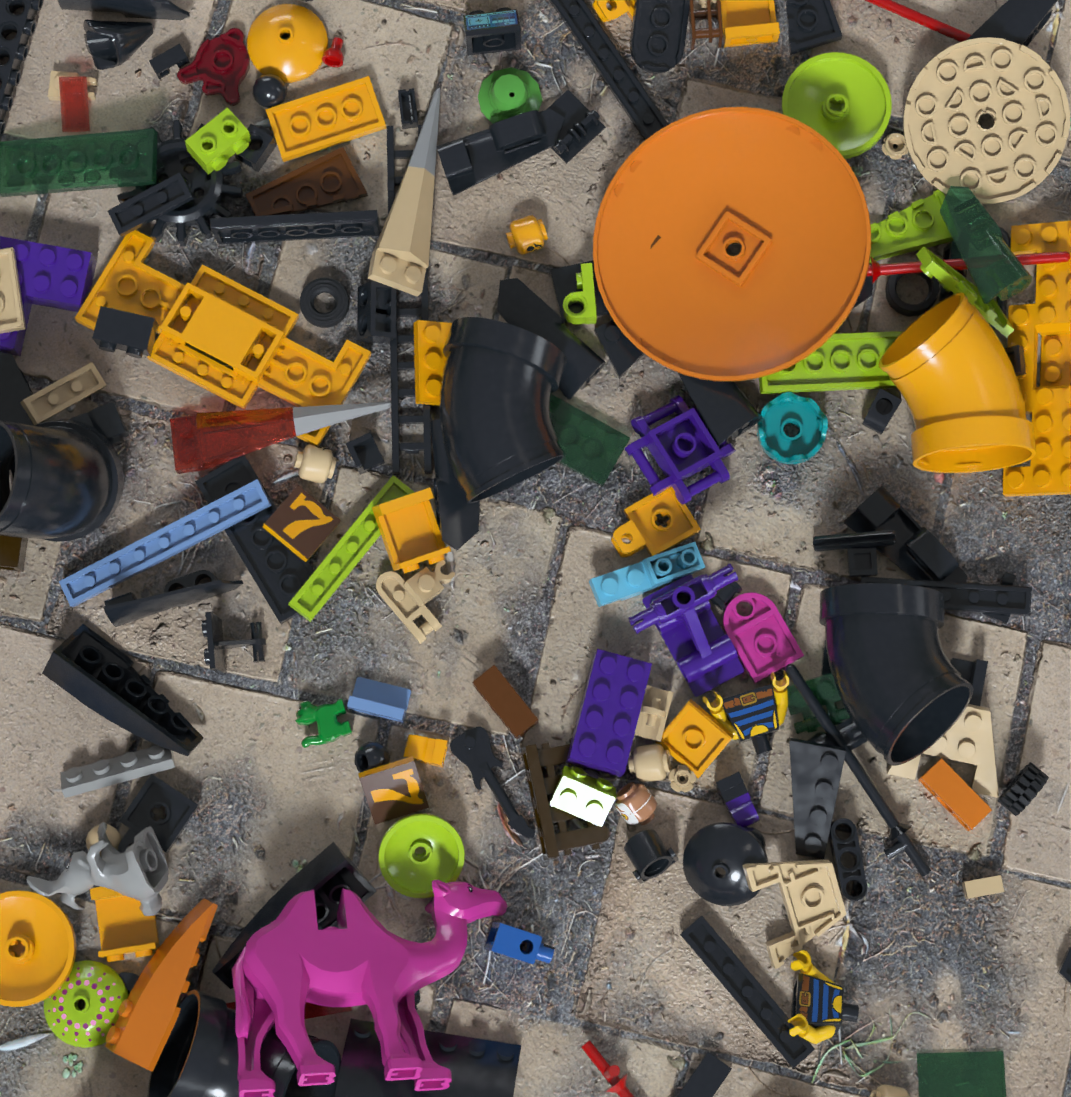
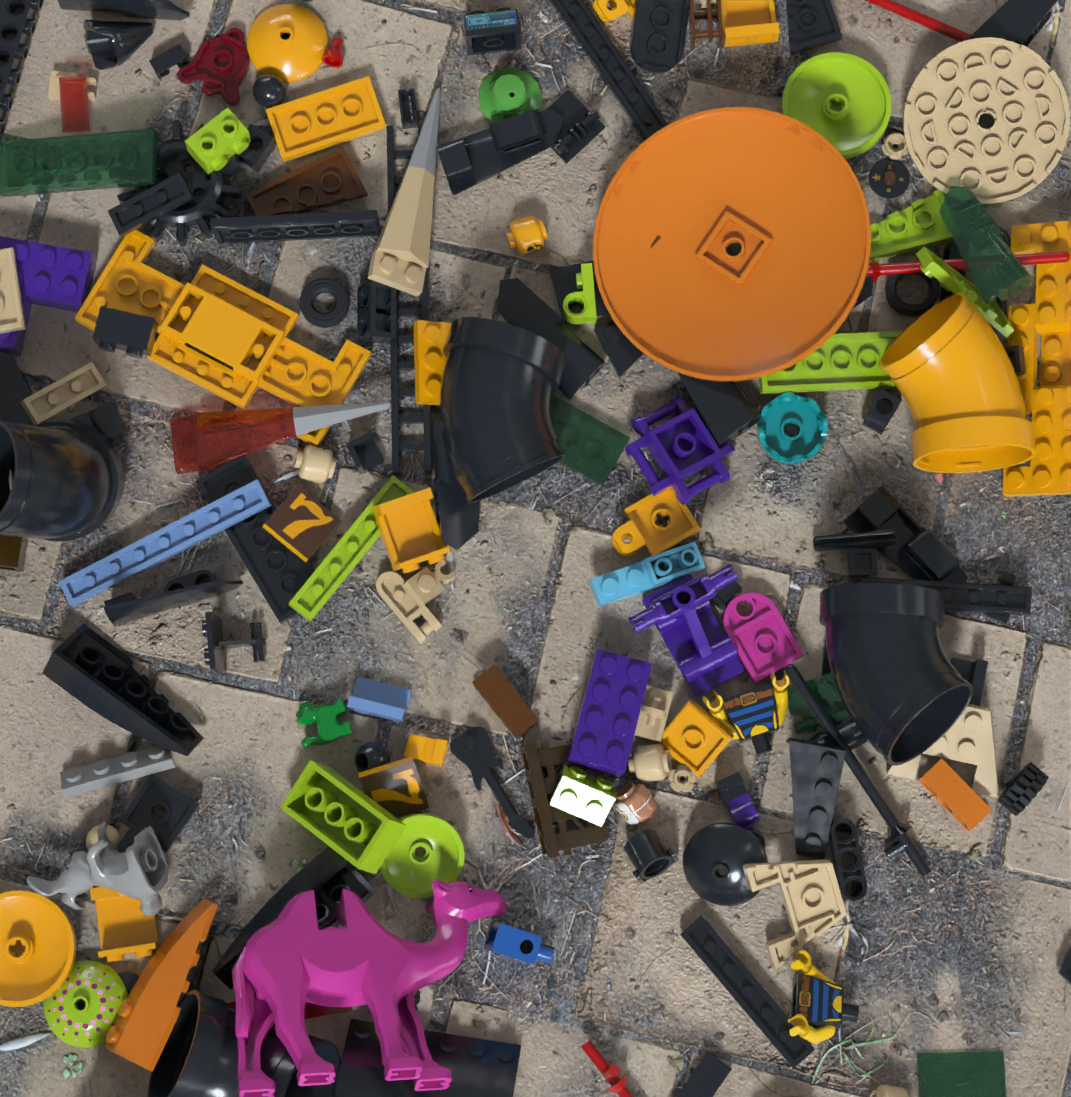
tan piece [962,875,1004,899] -> none
none -> lime brick [280,760,407,874]
none -> piece [869,159,910,199]

